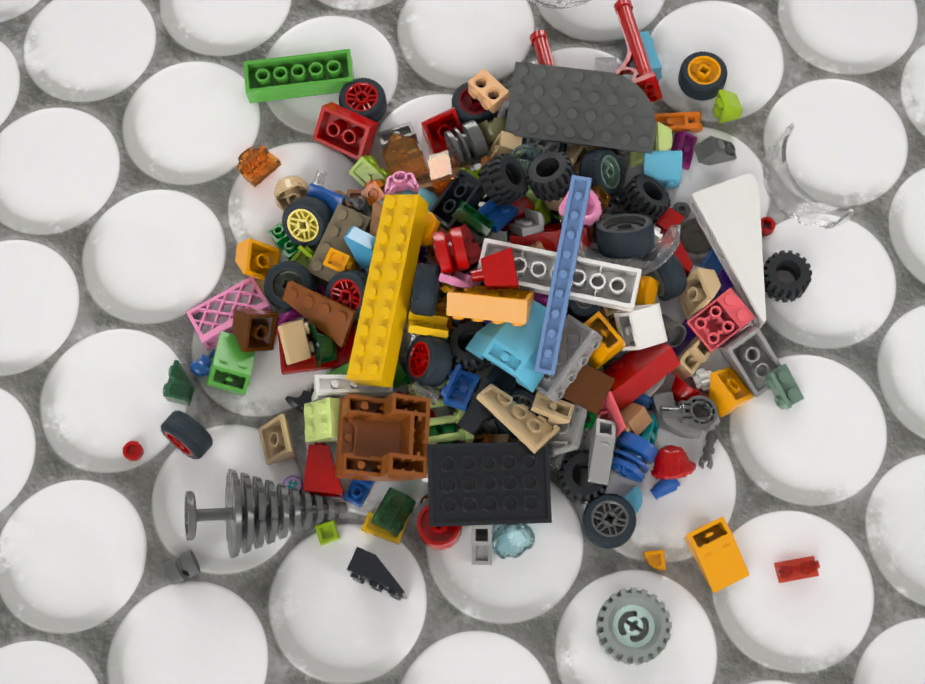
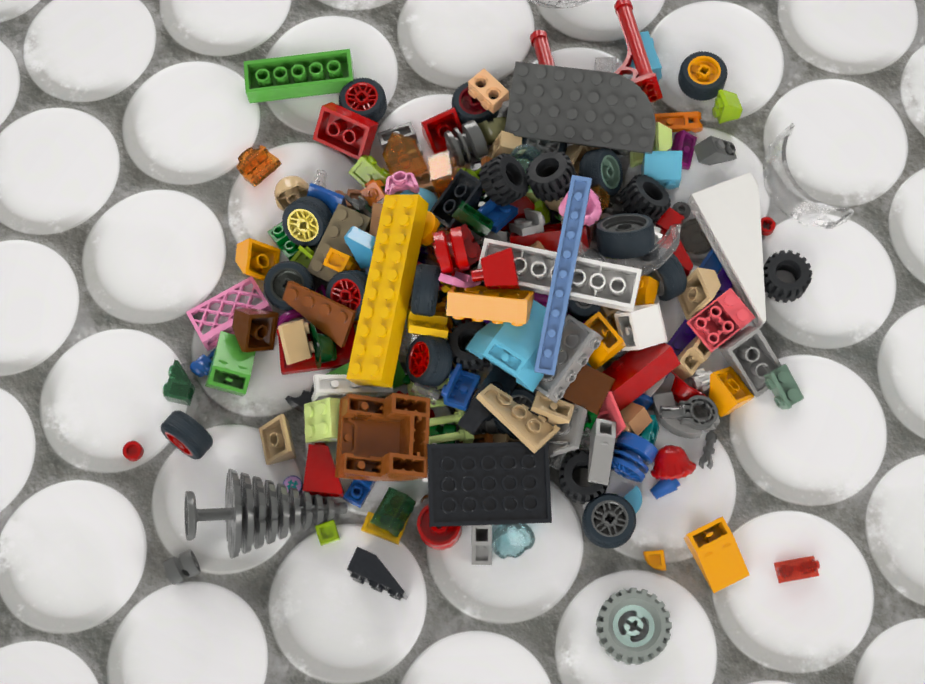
dark grey wheel [662,314,686,348] -> none

